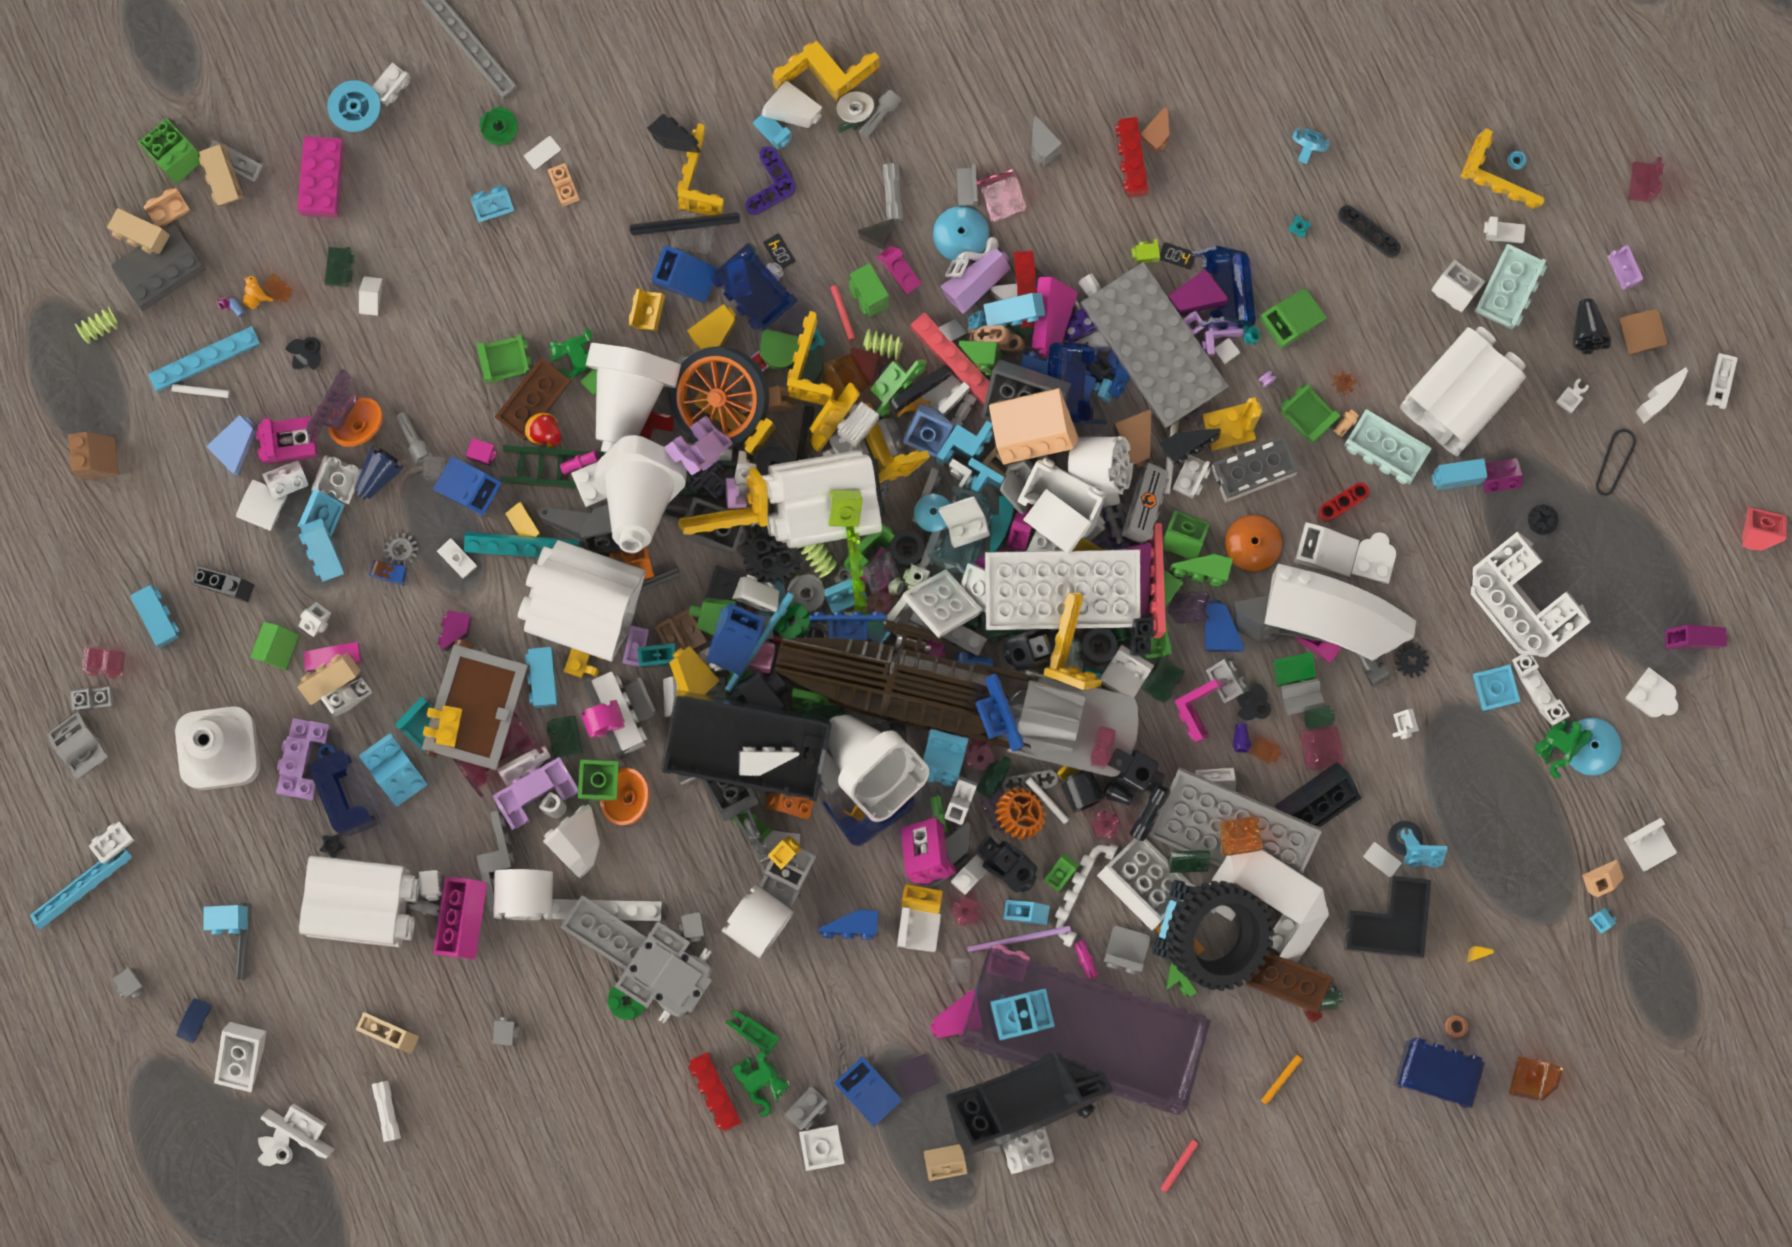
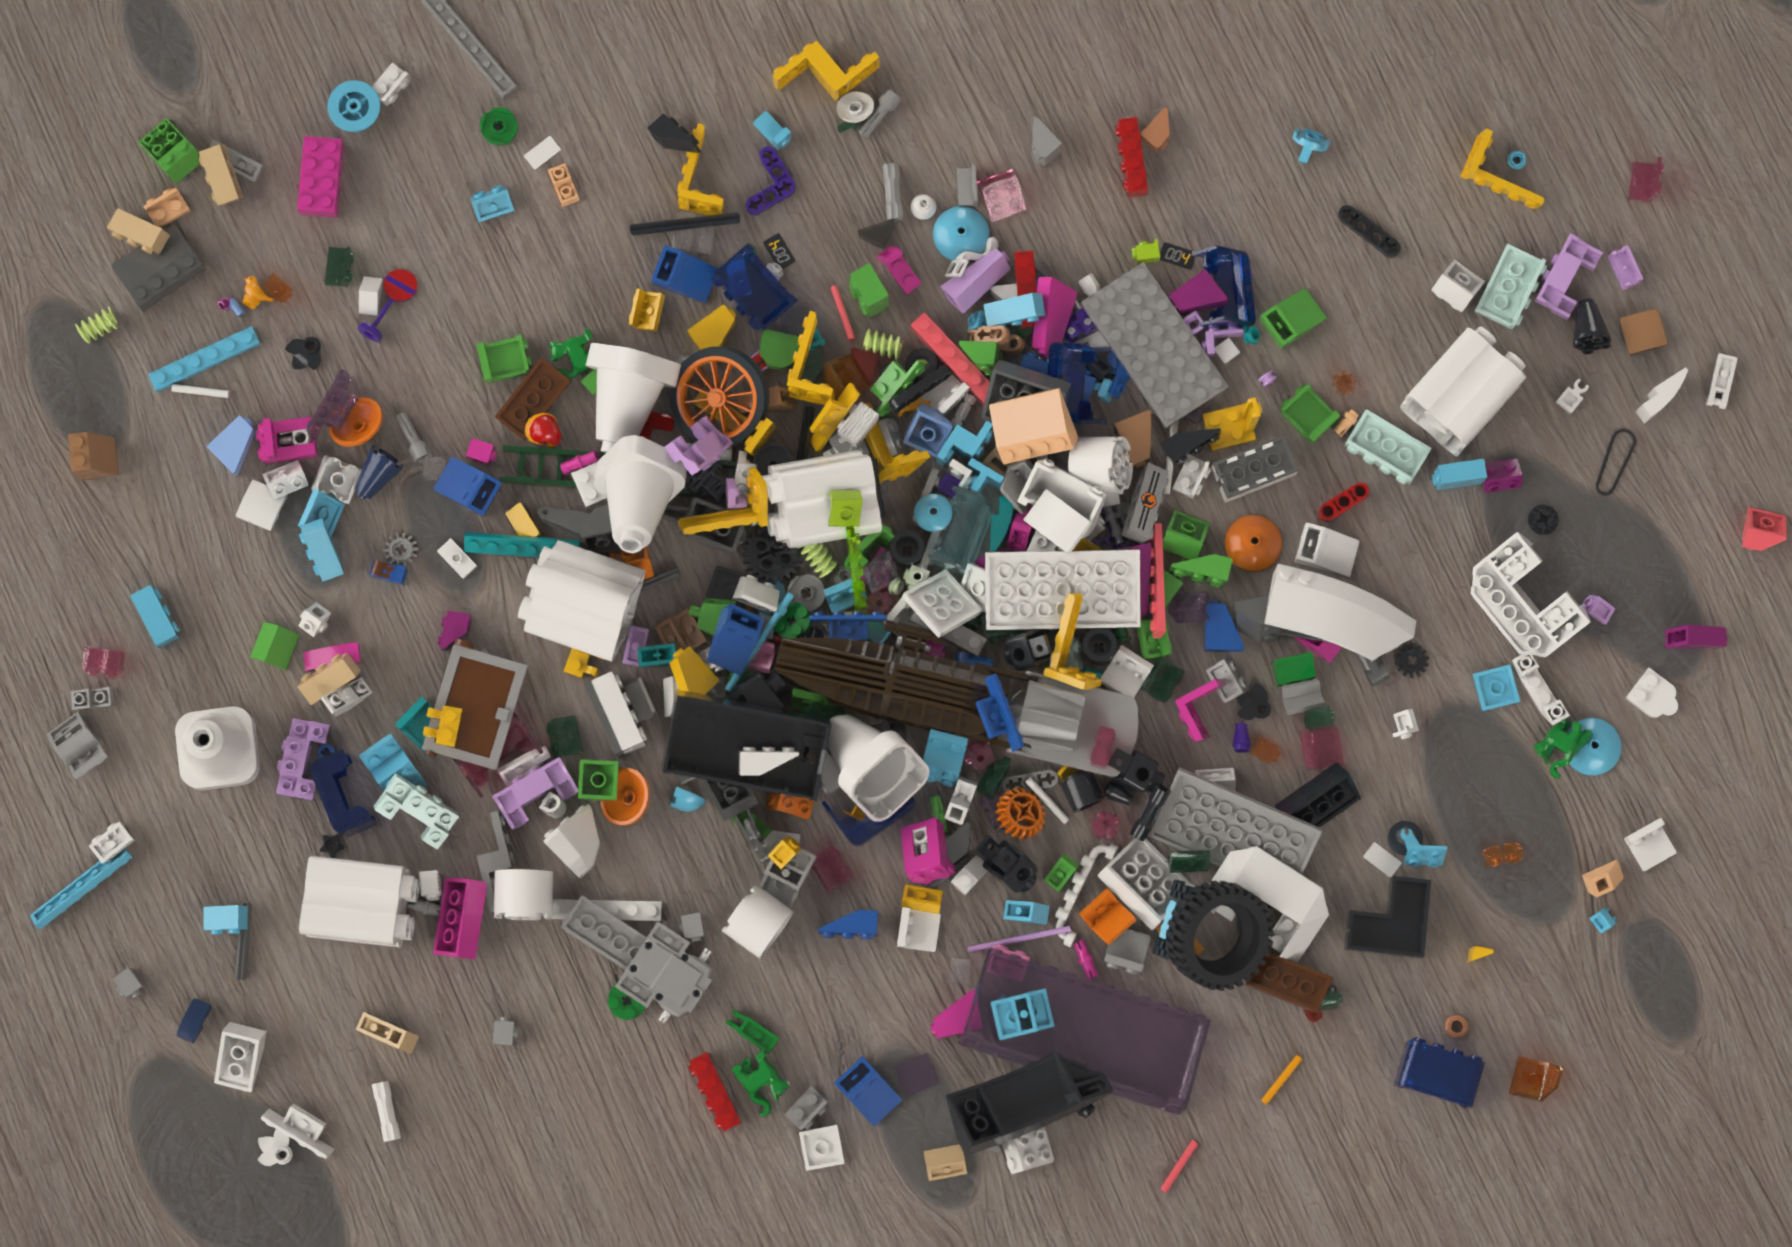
black slope [192,566,255,602] -> none
medium azure brick [525,647,558,708] -> none
dark pink brick [580,700,625,738] -> none
white slope [762,81,822,128] -> none
white sticker [938,319,967,341] -> none
white bracket [939,496,990,548] -> none
clear pink brick [951,895,980,927] -> none
black slope [1130,617,1154,656] -> none
bright green slope [1166,963,1197,998] -> none
clear orange bracket [1220,816,1264,856] -> none
teal plate [1288,216,1311,238] -> none
white plate [1351,532,1396,584] -> none
white bracket [1484,216,1525,244] -> none
none -> piece [357,269,417,342]
none -> light aqua bracket [374,773,459,850]
none -> medium azure brick [670,787,706,812]
none -> clear pink bracket [812,845,852,893]
none -> black tyre [905,348,939,382]
none -> white cone [910,194,936,220]
none -> dark purple plate [937,473,961,499]
none -> orange bracket [1079,888,1136,945]
none -> clear orange hinge [1482,842,1524,867]
none -> lavender bracket [1535,233,1603,320]
none -> lavender bracket [1583,595,1616,625]

